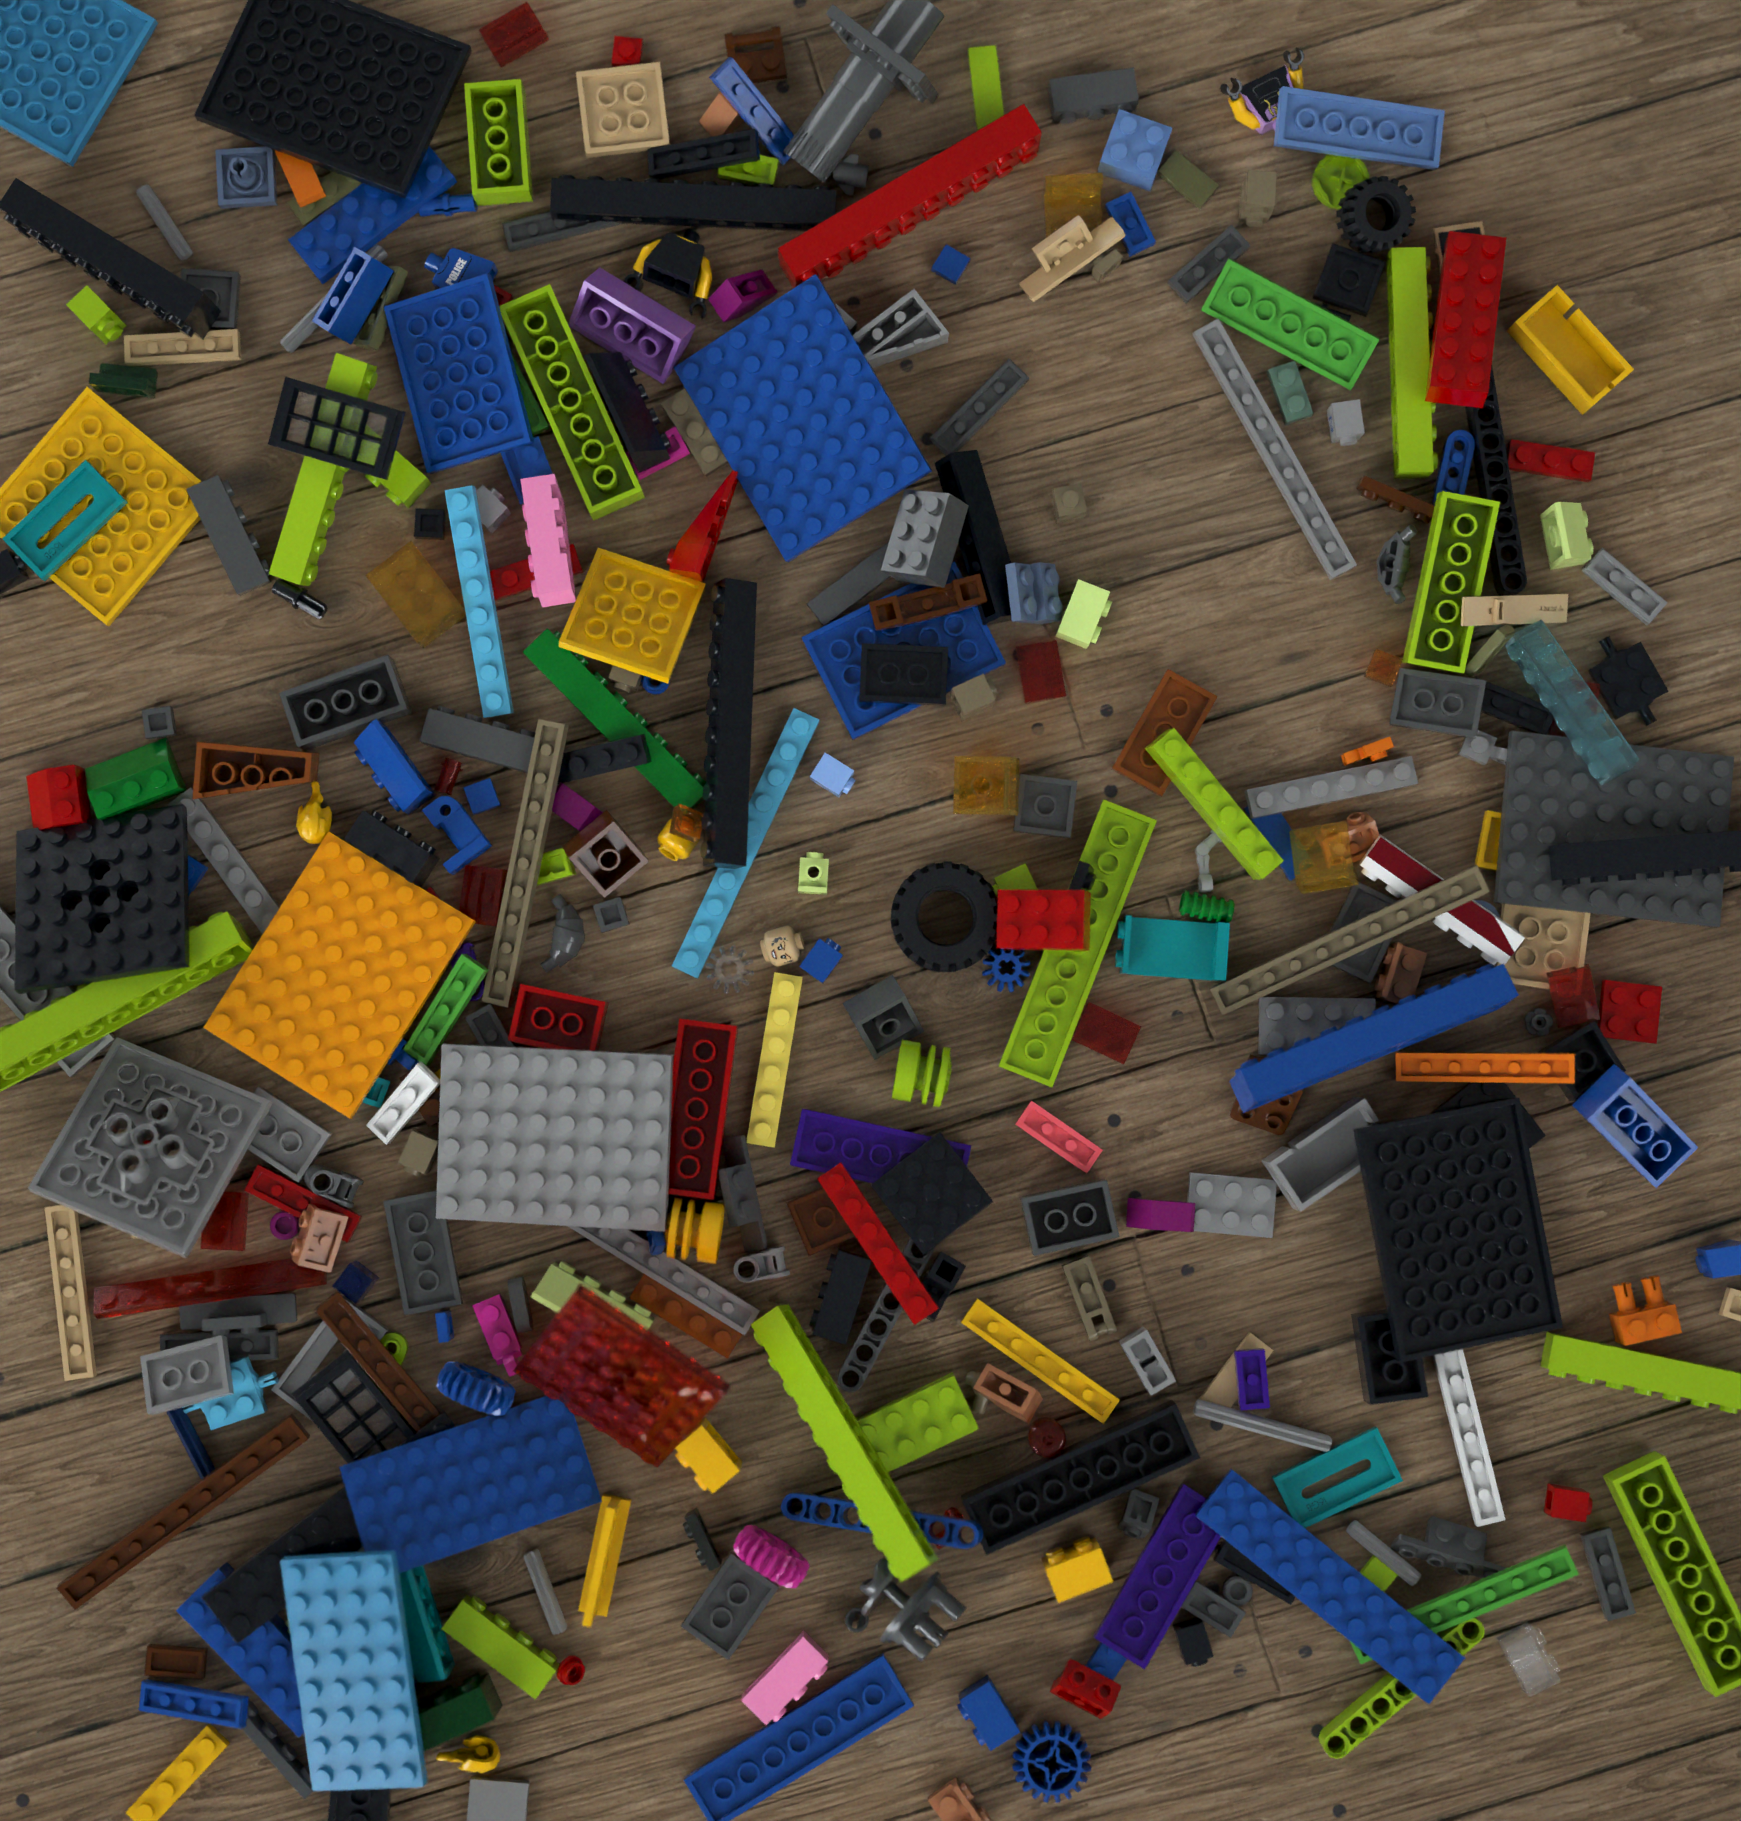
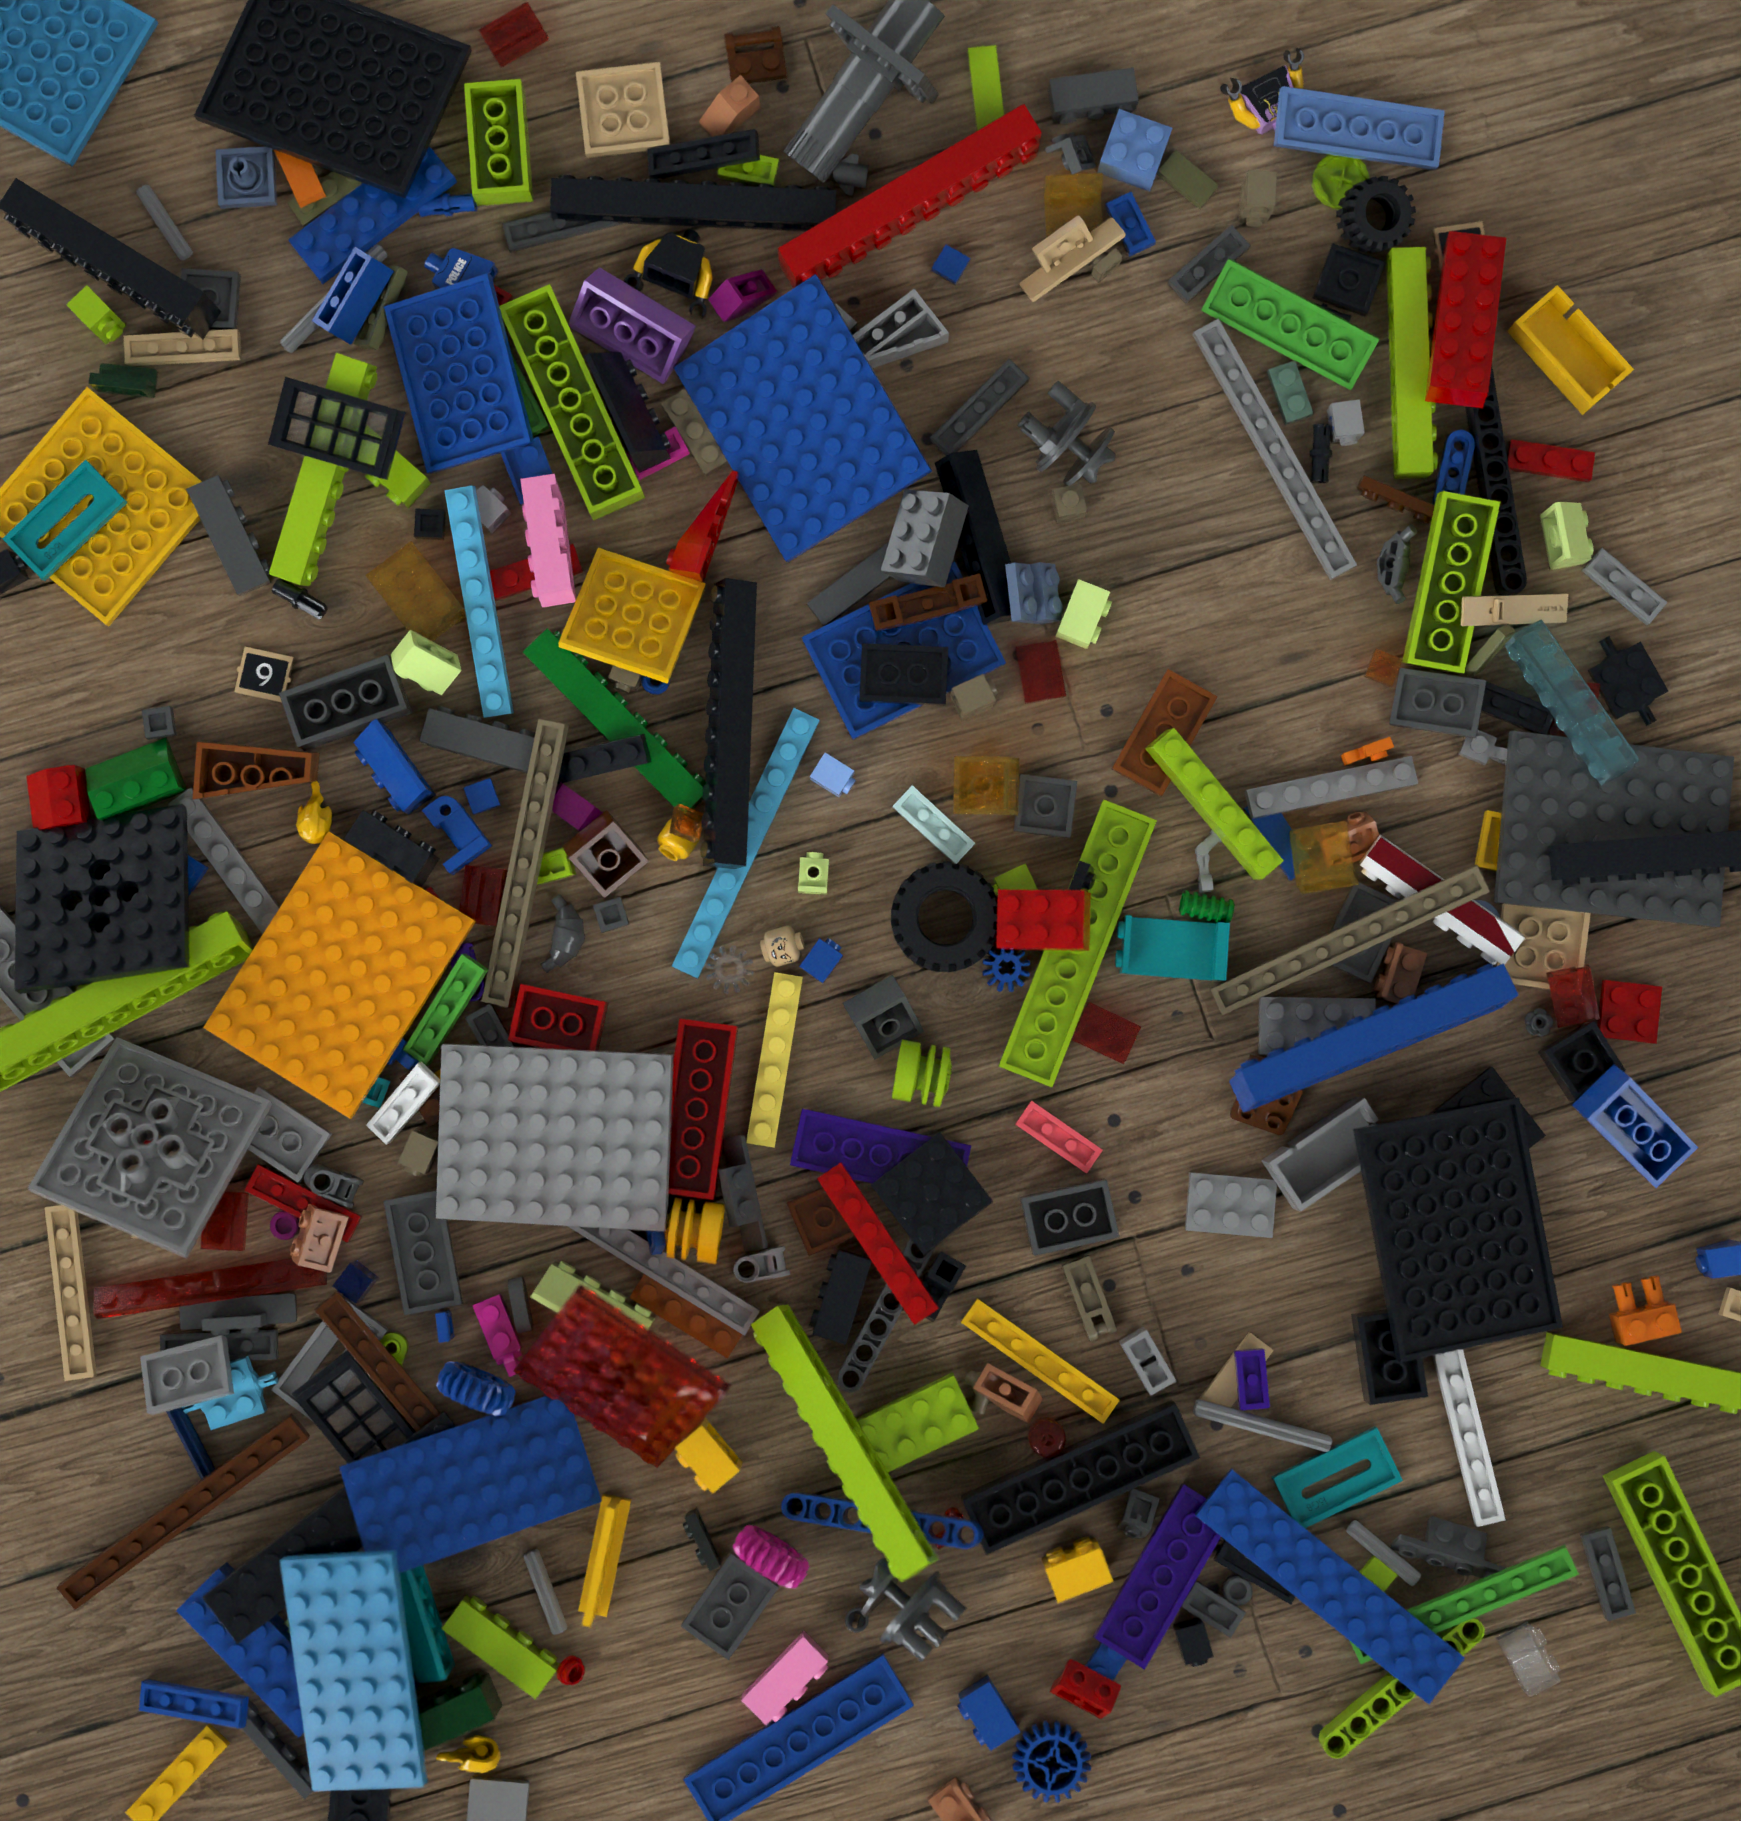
reddish brown tile [144,1644,208,1680] -> none
clear red pin [434,757,463,796] -> none
red plate [611,36,643,67] -> none
blue tile [709,57,794,165] -> none
magenta slope [1126,1198,1195,1232] -> none
orange plate [1395,1051,1575,1083] -> none
red brick [1544,1483,1592,1522] -> none
none -> piece [234,647,294,703]
none -> yellowish green brick [391,630,462,695]
none -> light aqua plate [893,786,975,864]
none -> dark grey piece [1017,381,1116,486]
none -> dark grey bracket [1045,132,1097,175]
none -> black pin [1309,424,1333,484]

